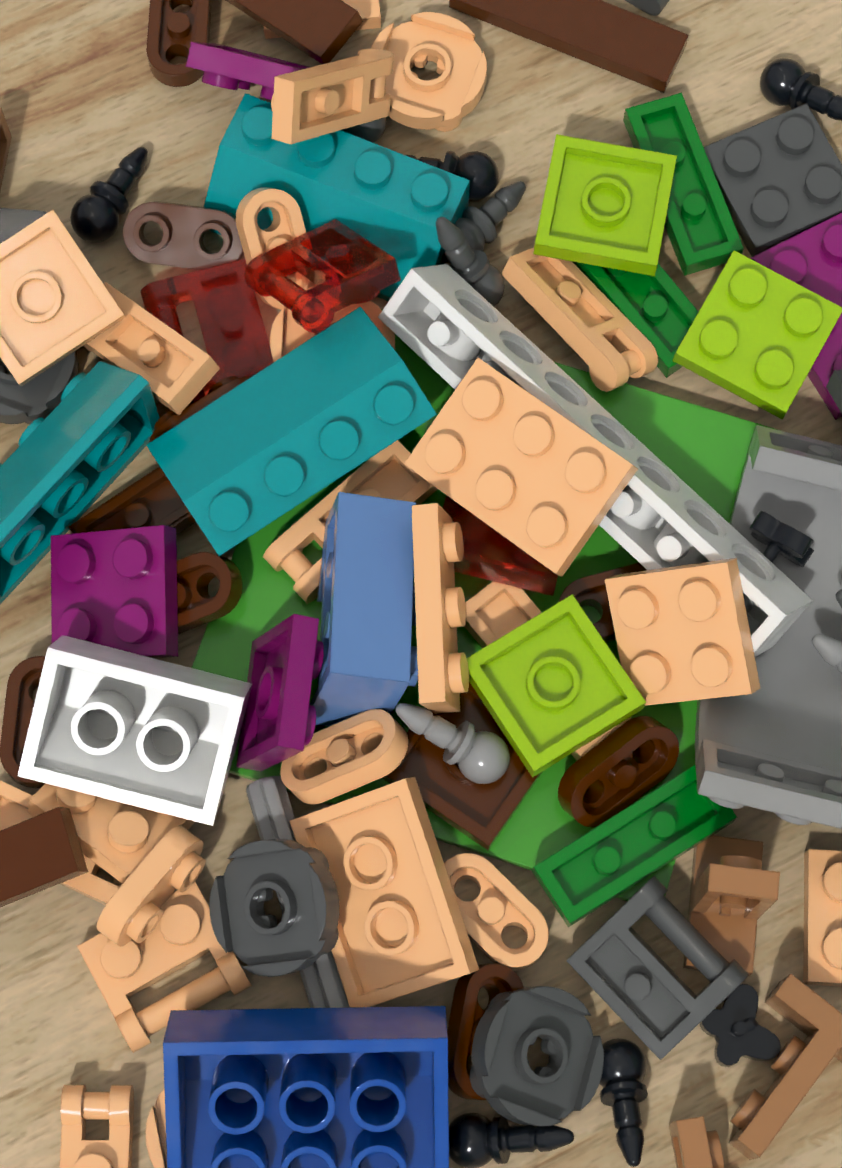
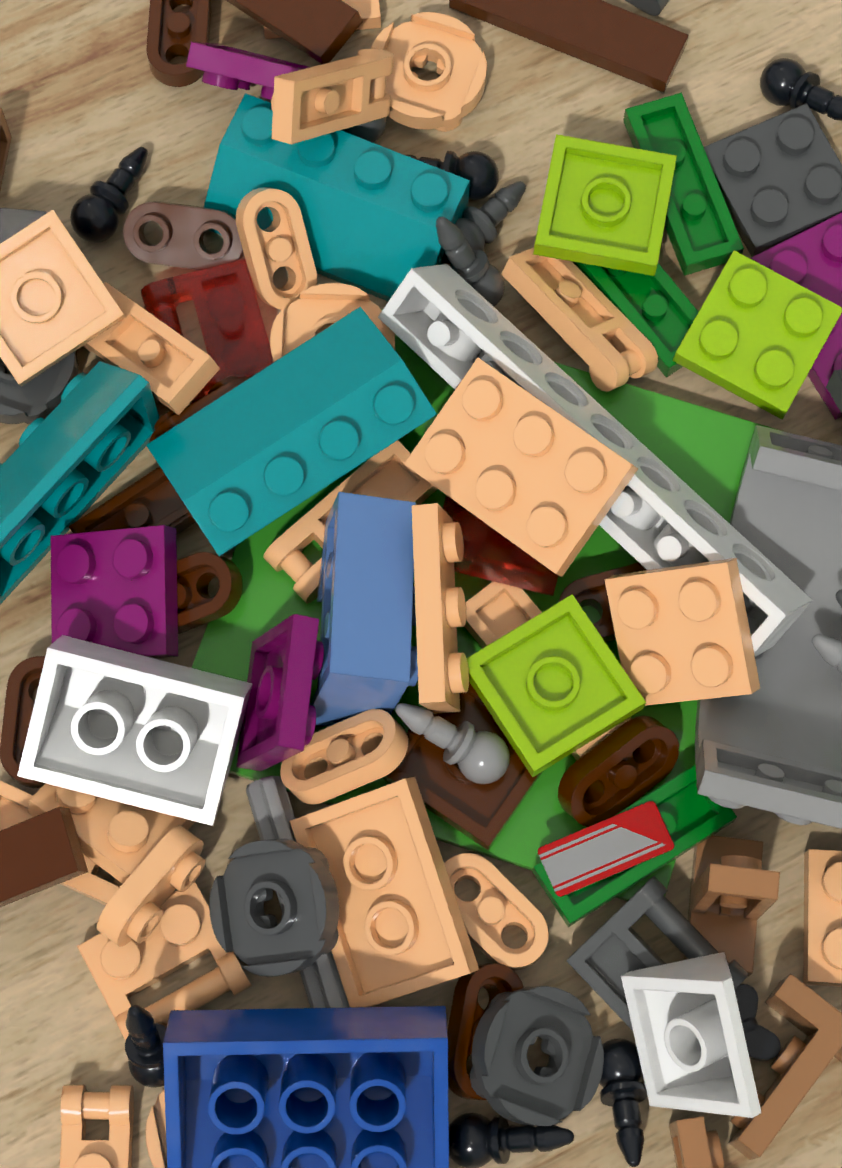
clear red plate [244,219,401,333] -> none
black piece [750,511,814,567] -> none
none -> black bar [125,1005,166,1088]
none -> sticker [538,801,674,897]
none -> white slope [621,952,761,1118]

